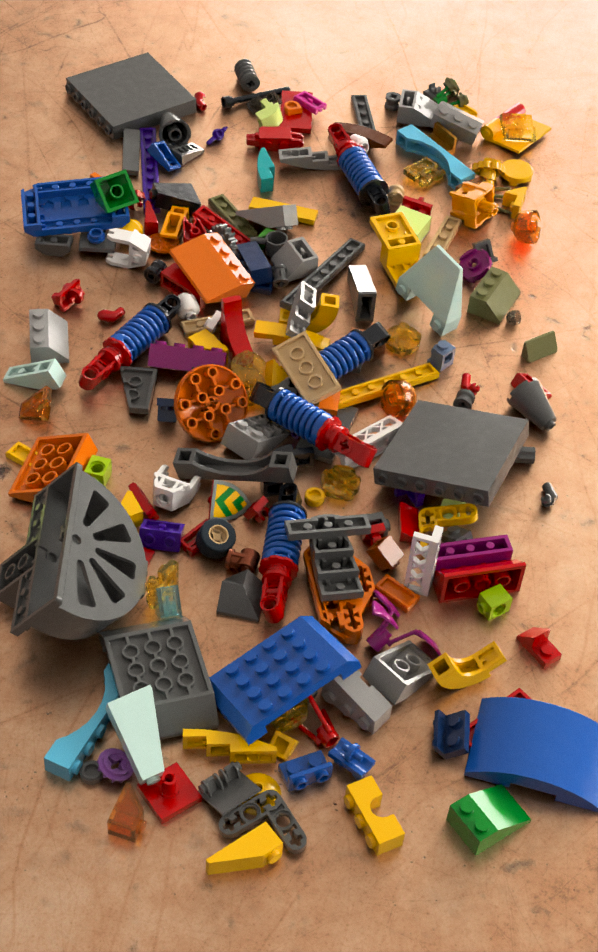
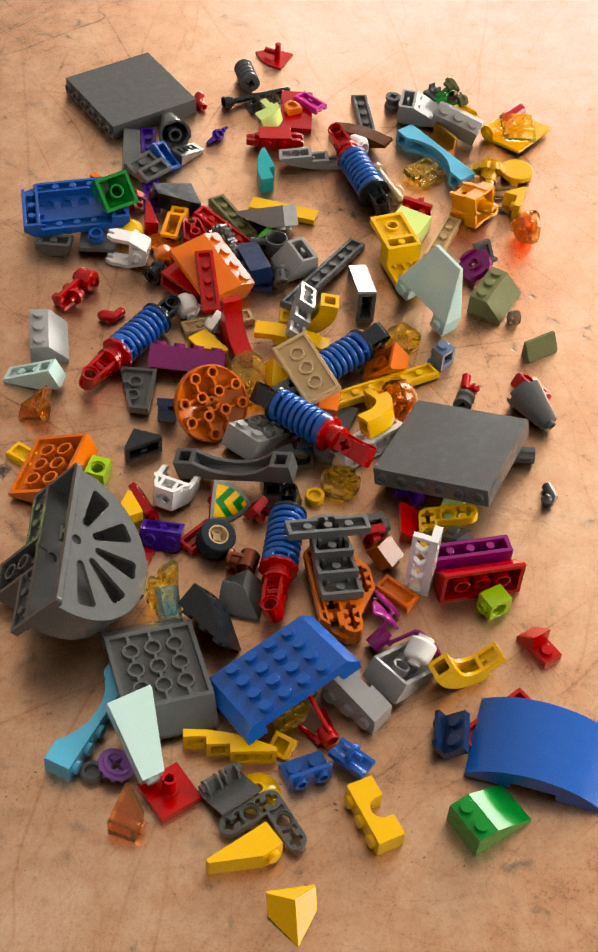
none -> red piece [72,267,100,292]
none -> dark grey slope [124,150,172,184]
none -> black slope [124,428,162,464]
none -> orange head [153,245,175,267]
none -> black slope [178,583,241,652]
none -> red tile [195,250,221,315]
none -> red shield [255,42,293,70]
none -> yellow slope [266,885,317,948]
none -> yellow arch [357,388,395,439]
none -> orange slope [362,341,409,383]
none -> tan piece [373,163,404,201]
none -> white head [404,633,437,668]

